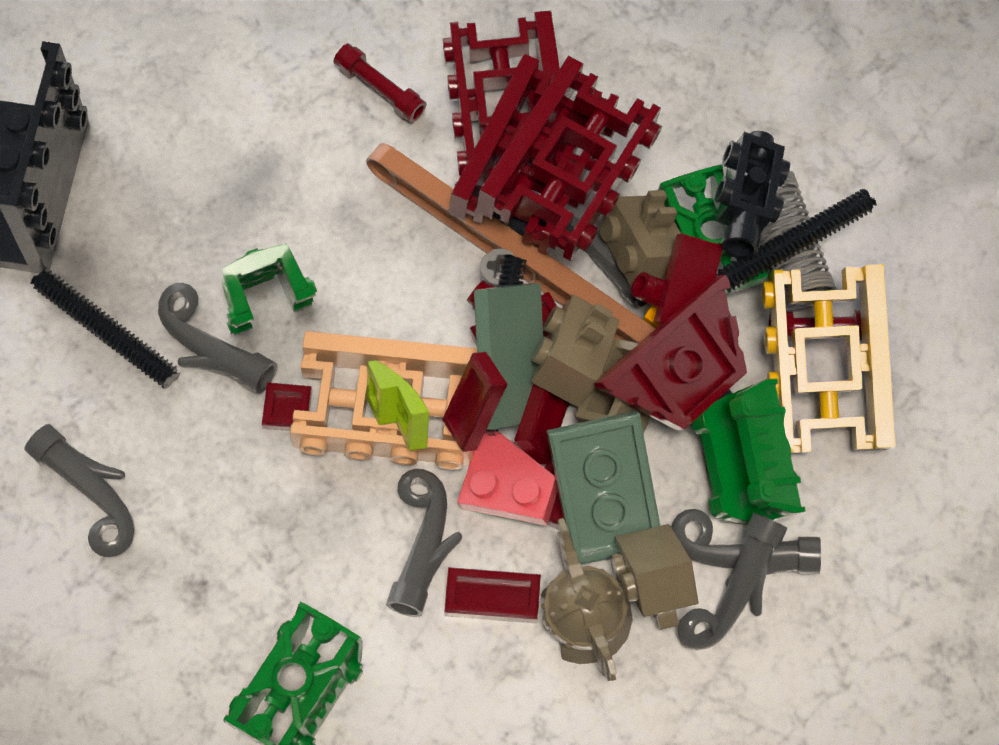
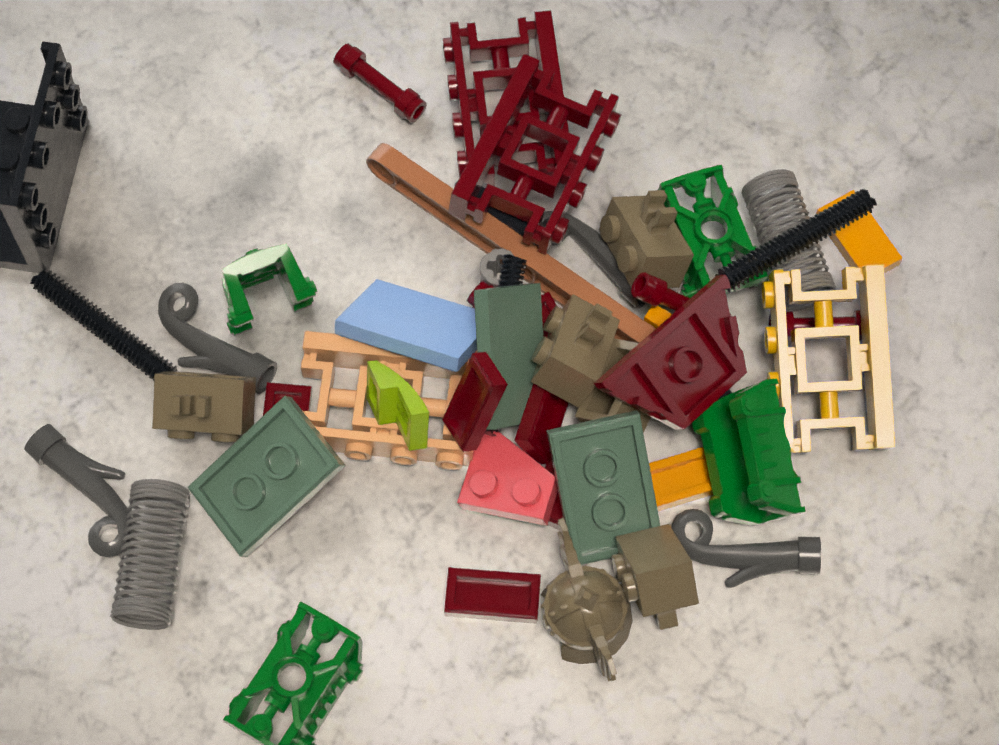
dark grey plant [386,468,463,617] -> none
dark red fence [476,55,662,261] -> none
dark red tile [654,234,723,324] -> none
dark grey plant [678,512,788,651] -> none
black brick [715,131,790,259] -> none
none -> light grey piece [110,479,190,630]
none -> dark tan brick [152,371,256,442]
none -> sand green tile [188,396,346,557]
none -> light blue tile [335,279,477,372]
none -> light orange tile [649,447,713,512]
none -> light orange tile [816,190,902,274]

